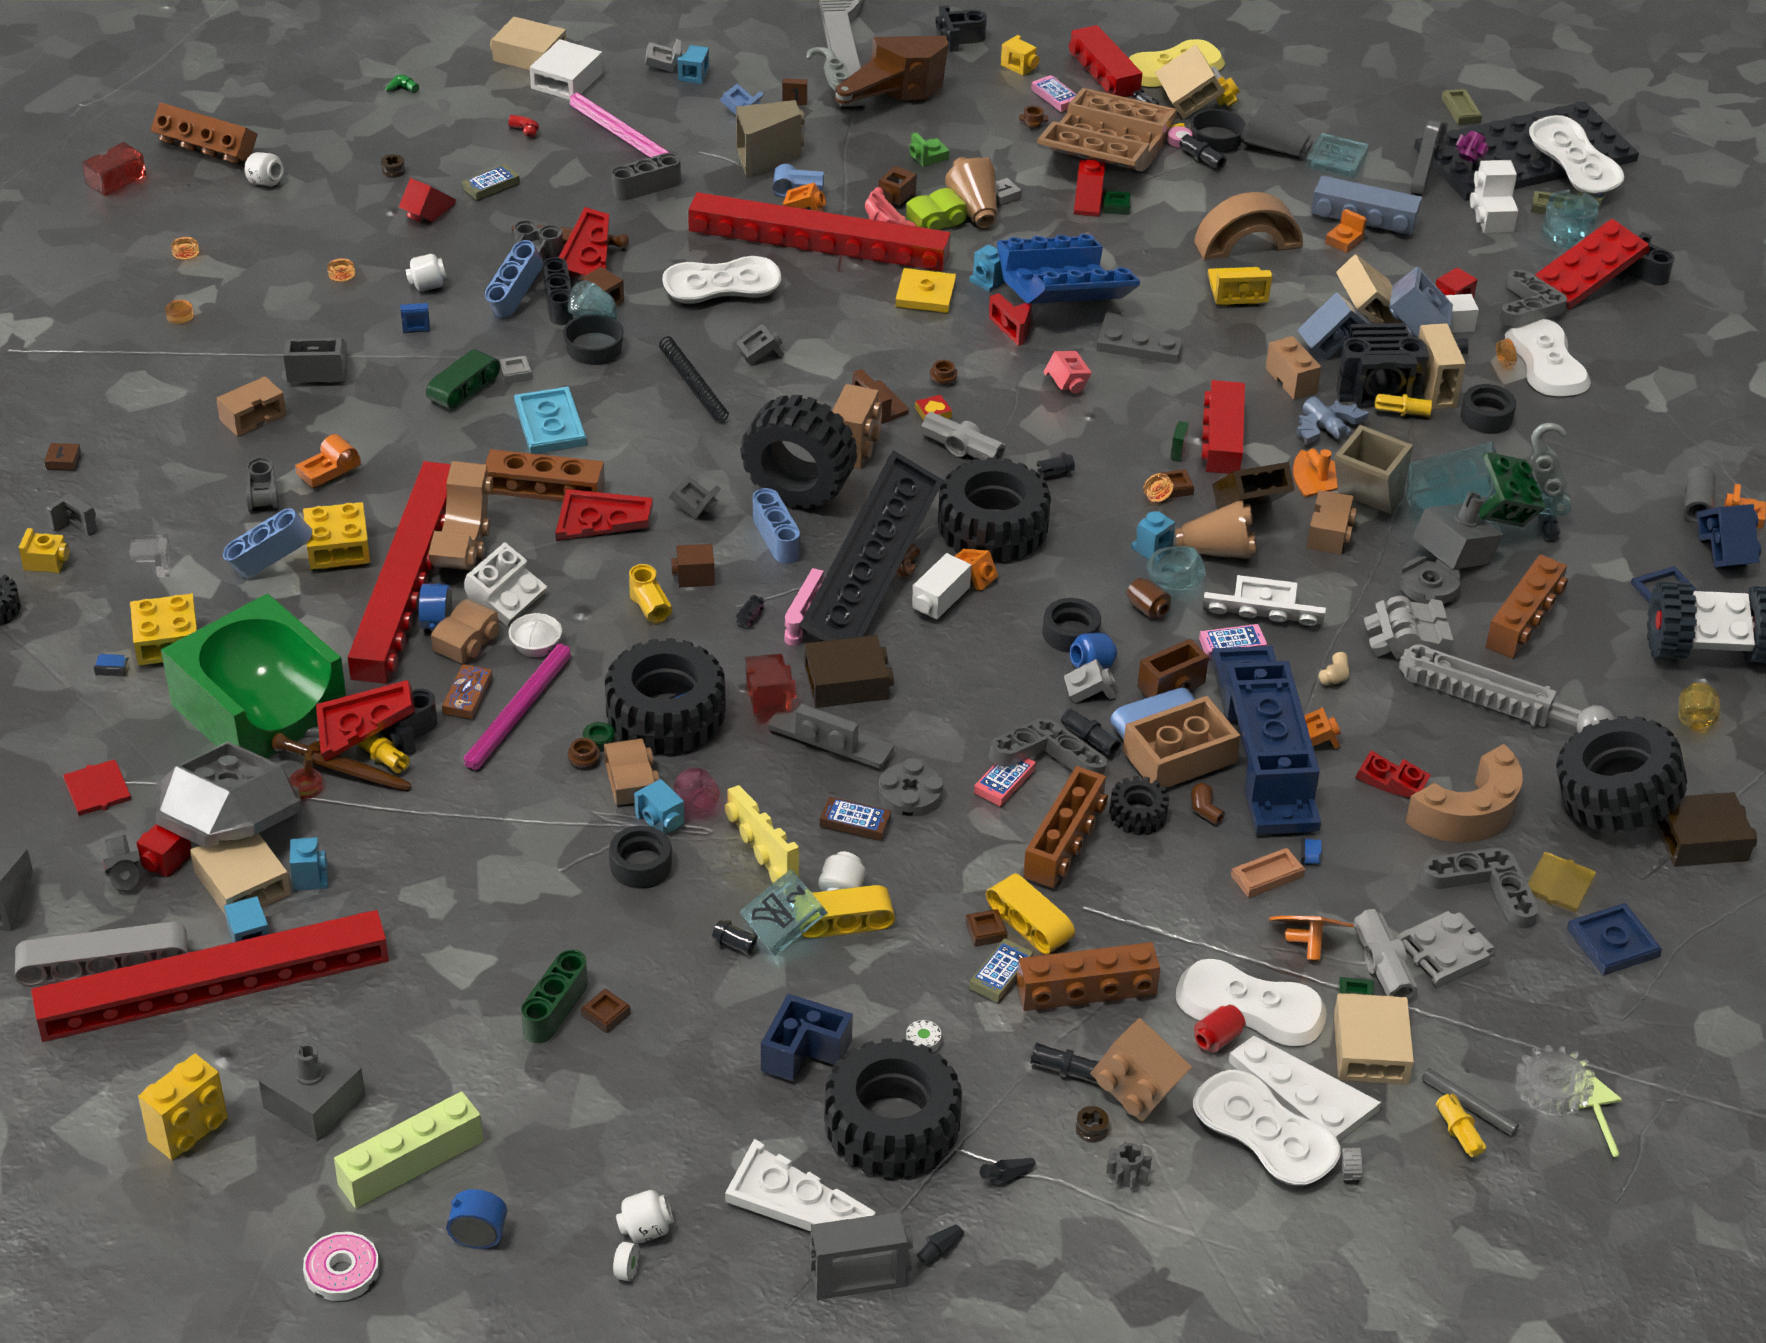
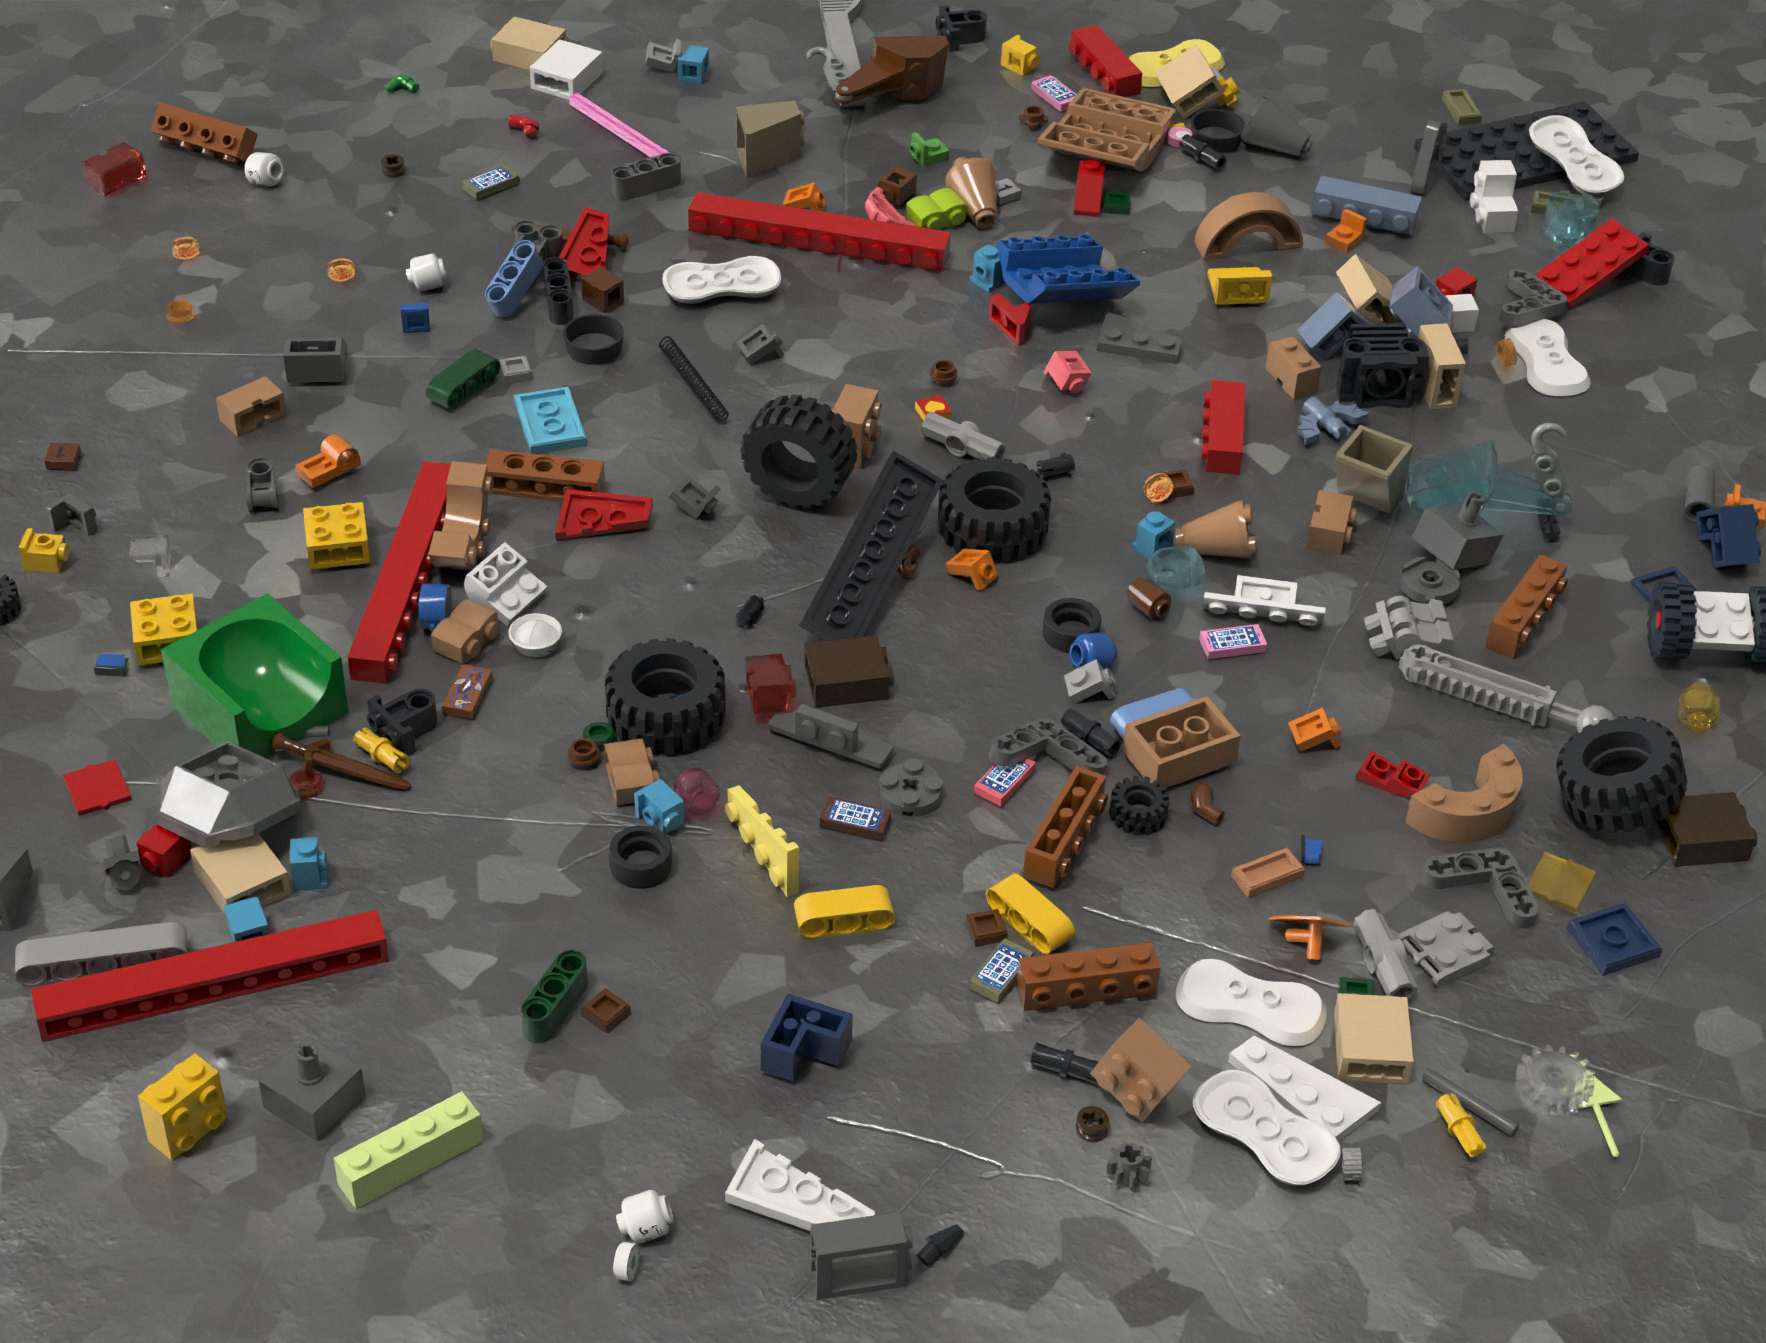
medium blue beam [223,508,312,578] -> none
tile [303,1232,379,1301] -> none
red wing [316,680,415,761] -> none
red slope [399,178,456,223] -> none
blue piece [446,1189,508,1249] -> none
dark pink axle [464,643,571,771] -> none
clear light blue hair [568,280,618,319] -> none
yellow piece [629,564,672,624] -> none
reddish brown brick [671,544,715,588] -> none
black pin [712,920,758,955] -> none
medium blue bracket [720,84,764,115] -> none
clear light blue tile [739,869,828,956] -> none
medium blue beam [753,488,800,564] -> none
medium blue piece [772,164,824,198] -> none
reddish brown tile [782,78,808,105] -> none
bright pink plate [784,568,824,646] -> none
white head [818,851,866,891] -> none
black tyre [824,1038,962,1178] -> none
reddish brown panel [852,369,909,424] -> none
yellow plate [895,268,956,313] -> none
white tile [906,1020,941,1053] -> none
white brick [912,553,971,619] -> none
black bar [979,1158,1036,1186] -> none
black piece [1132,89,1159,105] -> none
reddish brown brick [1137,639,1209,698] -> none
dark green tile [1170,421,1189,462] -> none
red brick [1194,1004,1246,1053] -> none
dark blue bracket [1211,646,1321,835] -> none
dark brown brick [1212,462,1295,510] -> none
orange shield [1292,448,1338,498] -> none
clear light blue tile [1306,133,1369,178] -> none
tan arm [1319,652,1349,686] -> none
yellow axle [1375,394,1432,418] -> none
magenta gear [1455,131,1489,163] -> none
black tyre [1461,384,1516,433] -> none
dark green bracket [1479,452,1546,527] -> none

